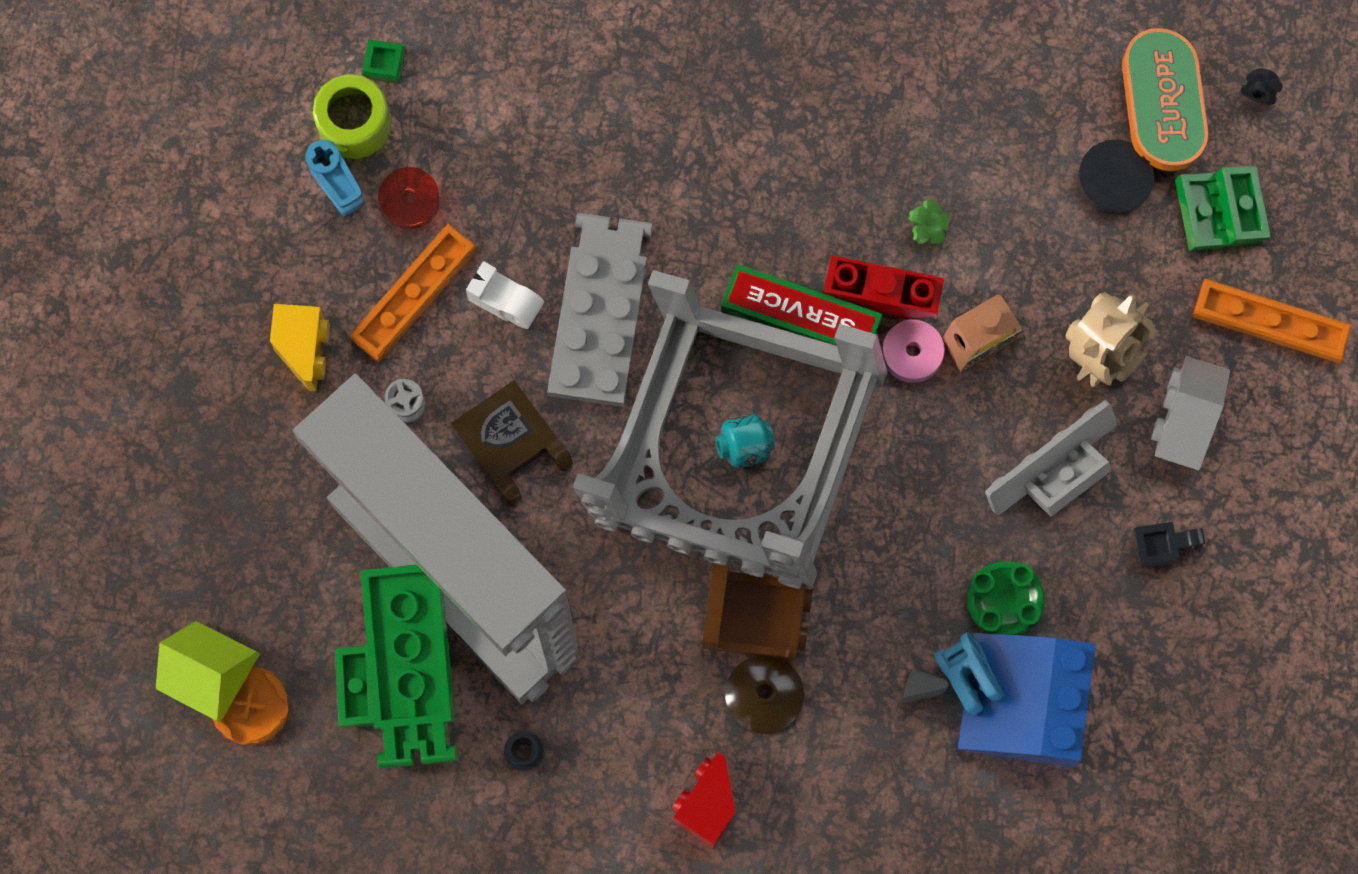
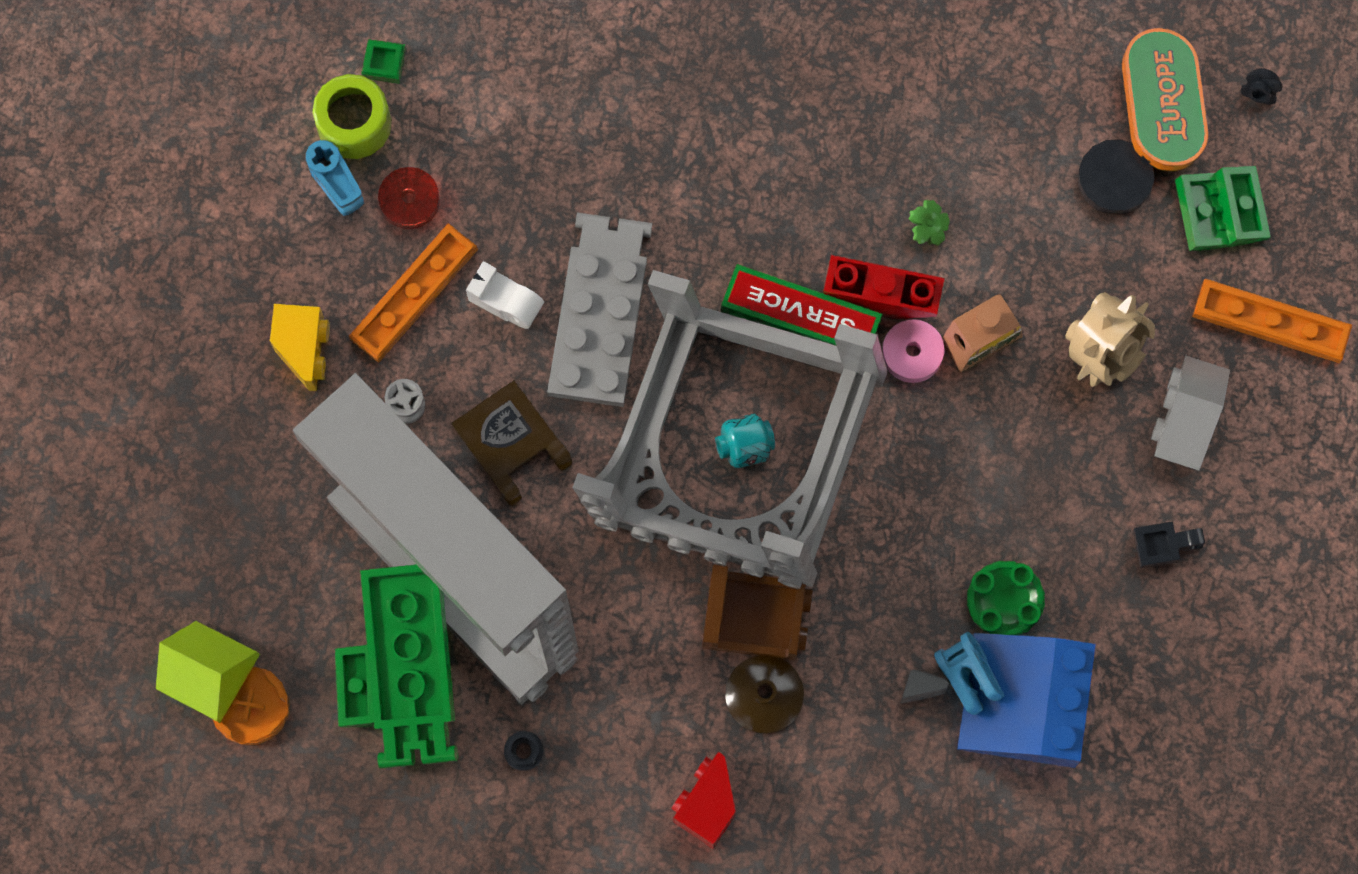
light grey bracket [985,400,1117,517] -> none

